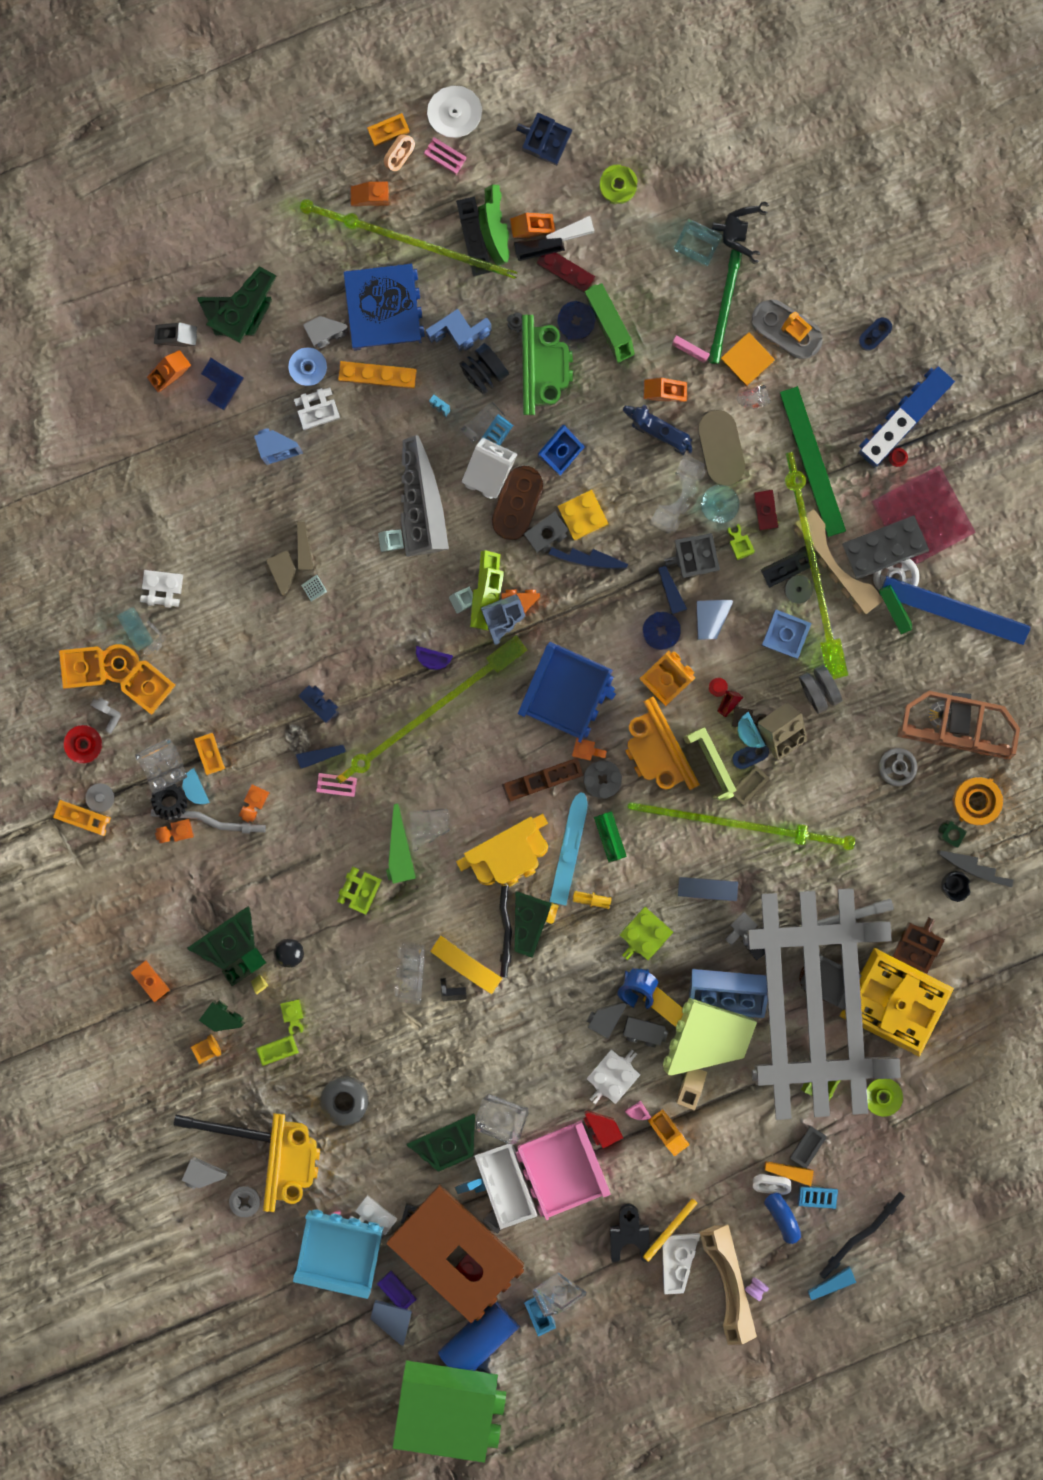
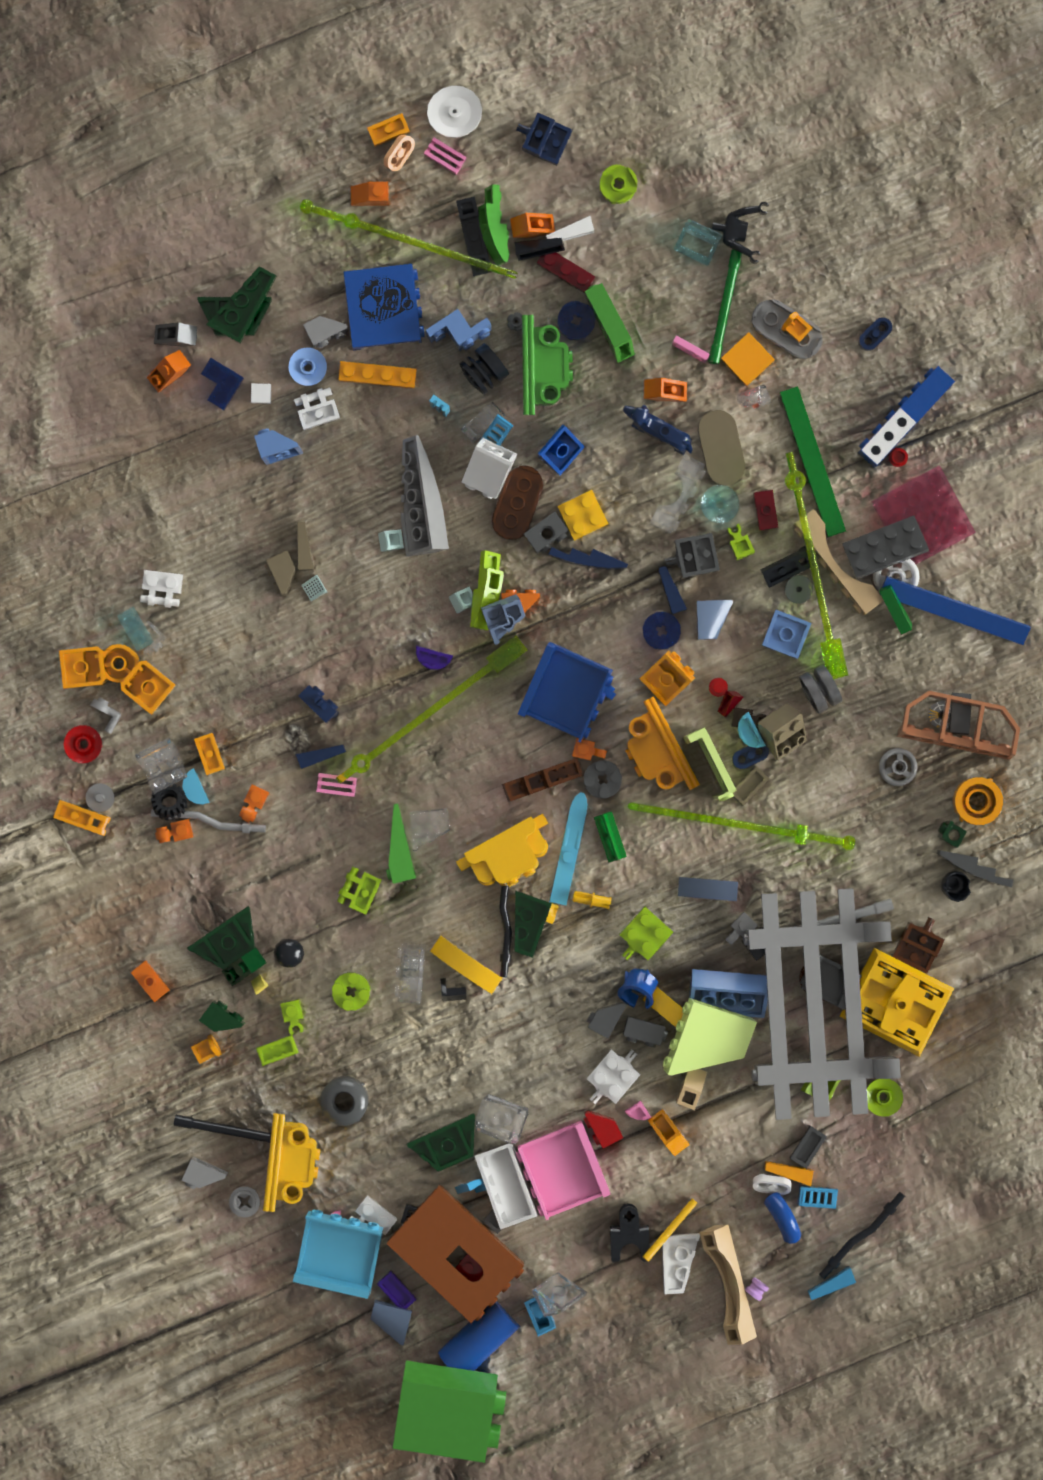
none -> white tile [251,383,271,404]
none -> lime plate [332,972,370,1011]

